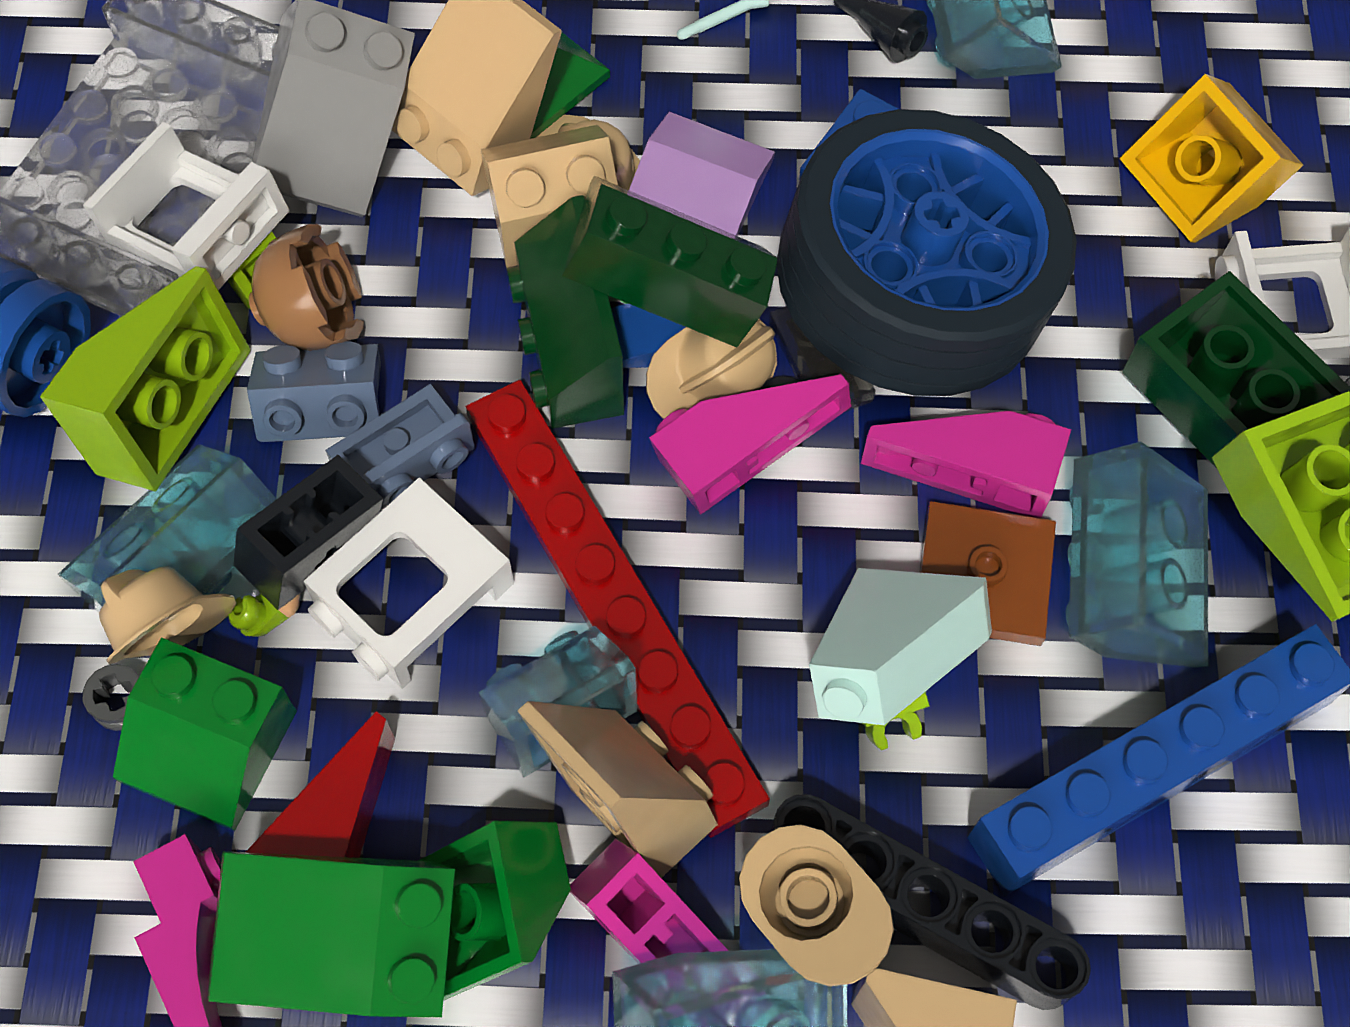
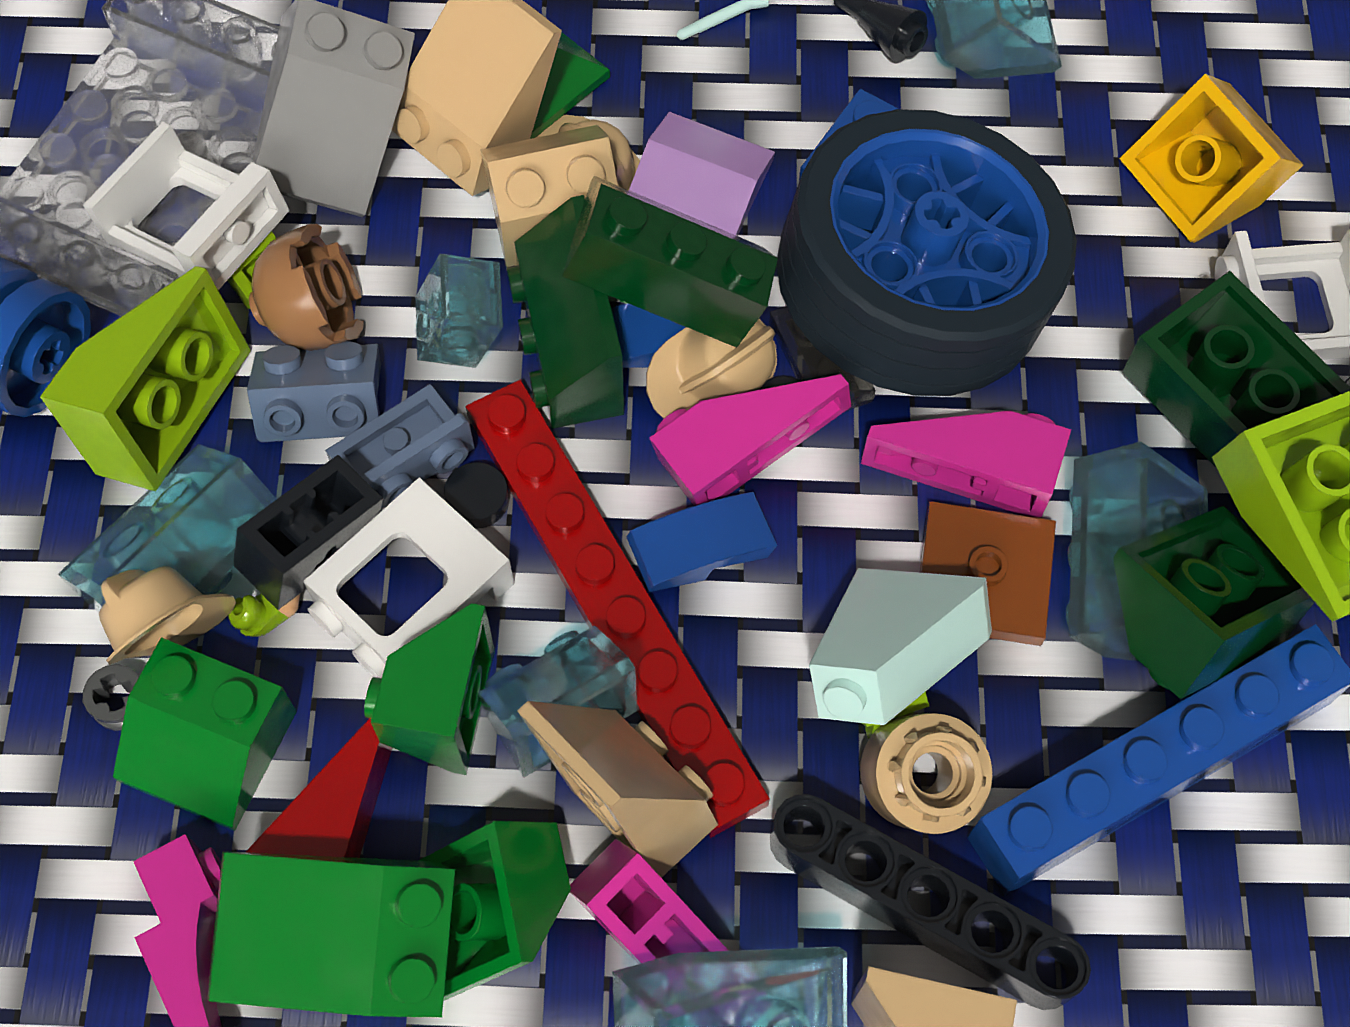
tan piece [739,825,894,987] -> none
none -> green slope [364,603,495,775]
none -> clear light blue head [415,253,503,368]
none -> black tile [444,462,509,529]
none -> blue slope [626,492,777,592]
none -> tan piece [860,713,992,834]
none -> dark green slope [1113,506,1315,699]

